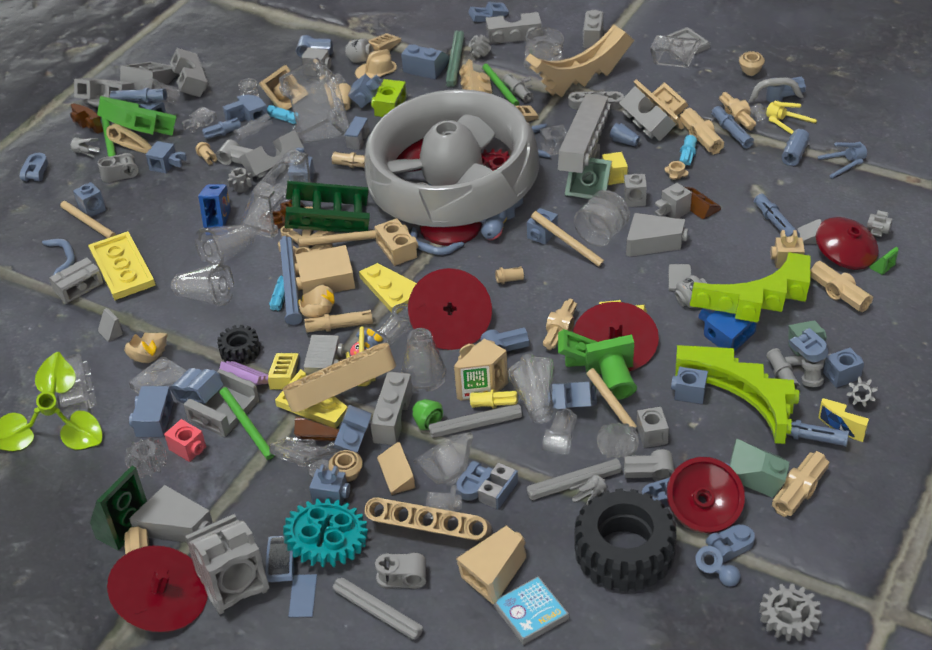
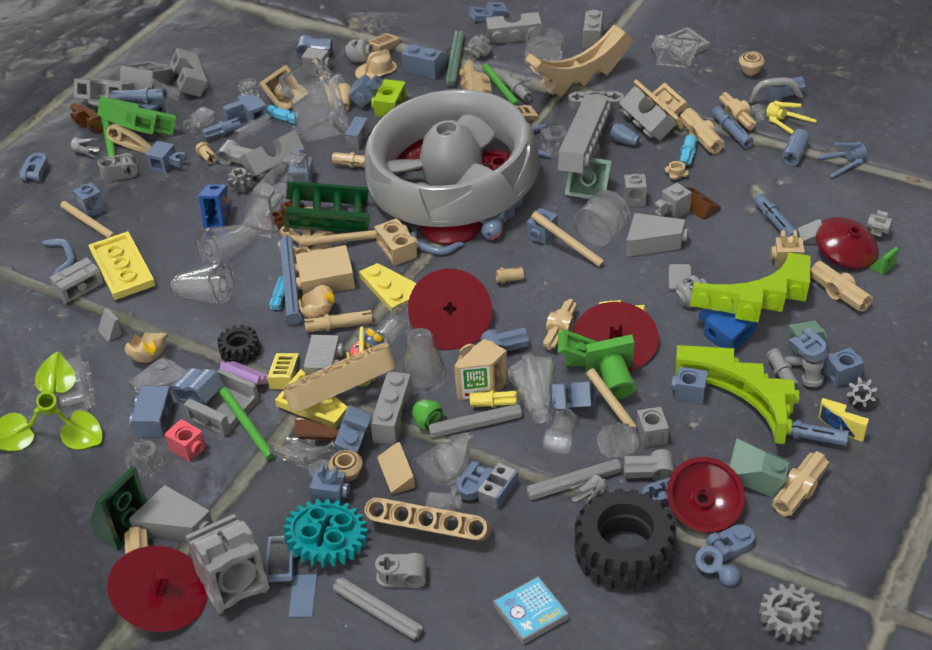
tan slope [456,526,526,604] -> none
light yellow brick [602,152,628,185] -> none

